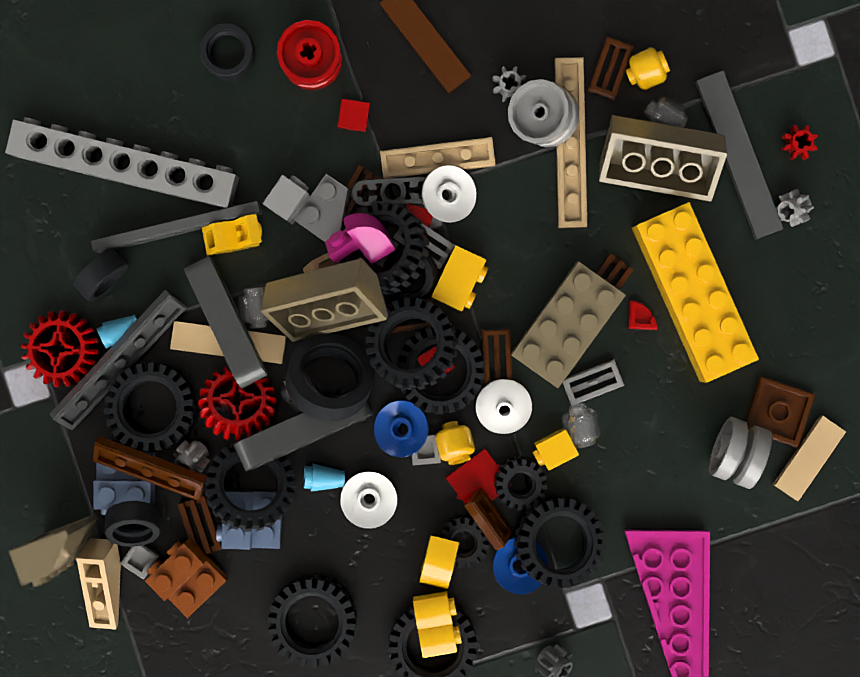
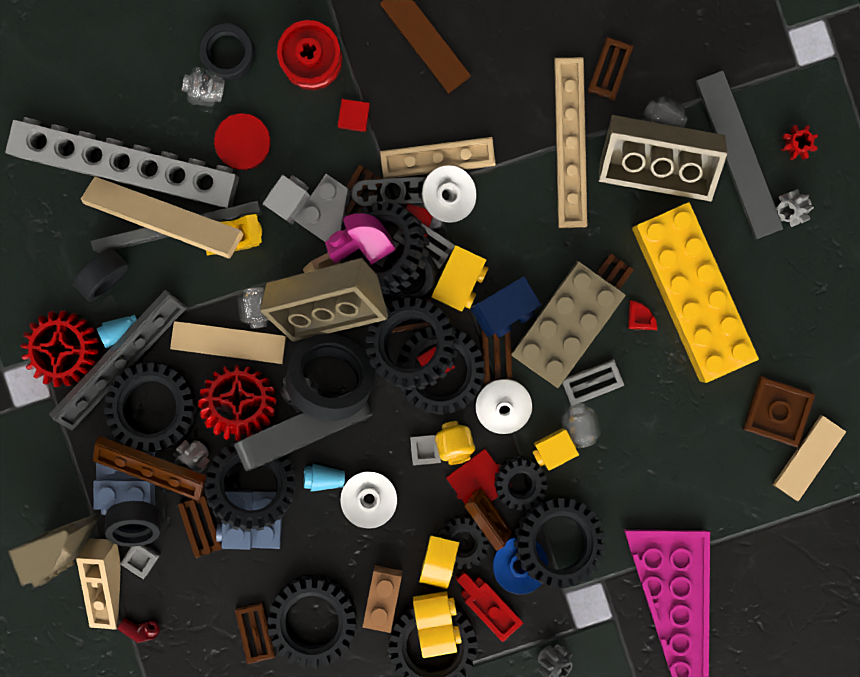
dark orange plate [145,539,229,618] -> none
dark grey beam [184,255,268,388] -> none
blue dish [374,400,429,457] -> none
light grey gear [493,66,526,102] -> none
light grey wheel [508,79,579,147] -> none
yellow head [626,47,670,90] -> none
light grey wheel [709,416,772,489] -> none
none -> tan tile [81,177,243,259]
none -> dark red arm [117,618,160,643]
none -> clear head [181,67,225,107]
none -> red tile [214,113,271,171]
none -> reddish brown tile [235,601,276,664]
none -> medium nougat brick [363,565,402,633]
none -> red hinge [456,570,523,642]
none -> dark blue brick [470,277,542,338]

